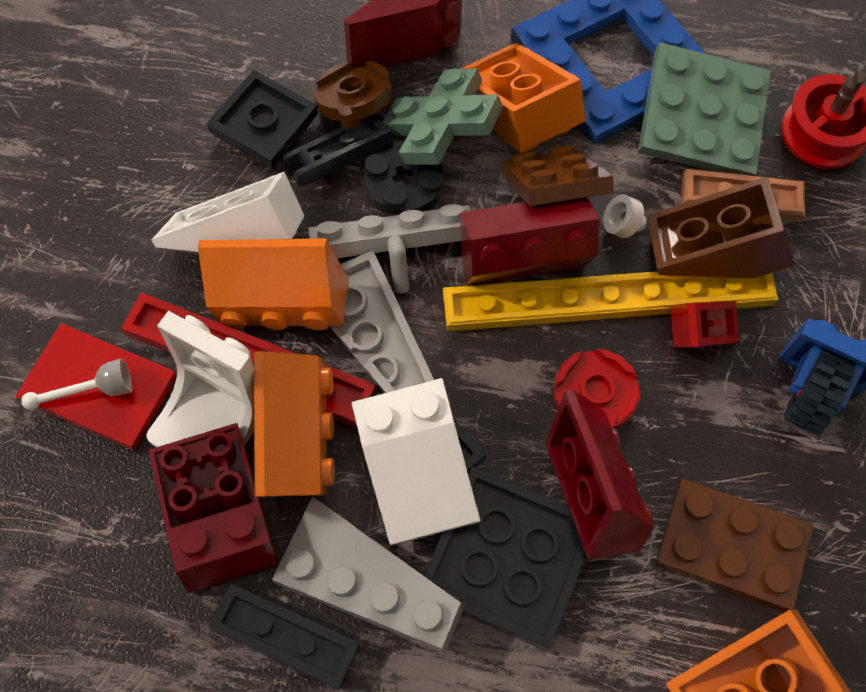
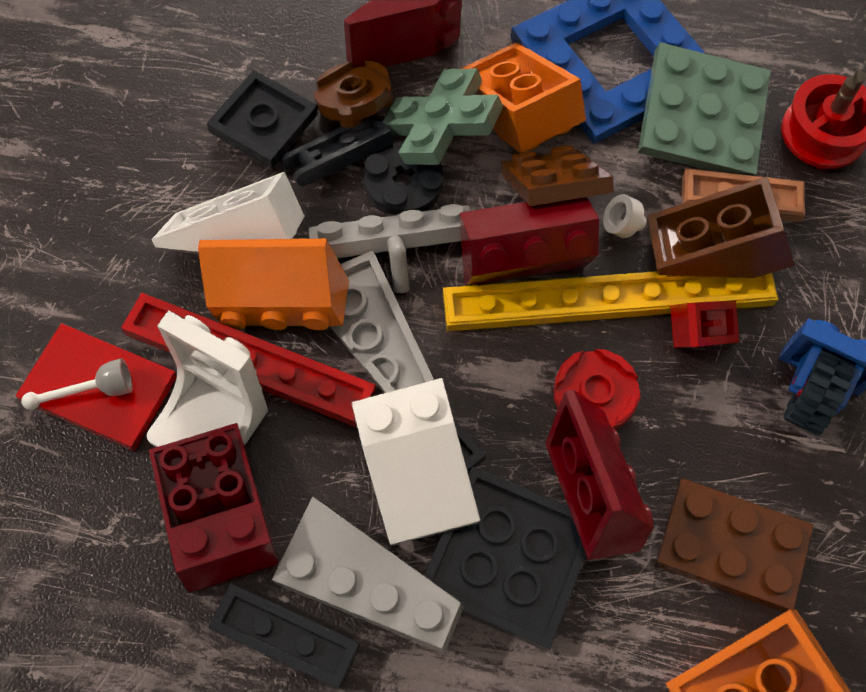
orange slope [254,351,335,497] -> none

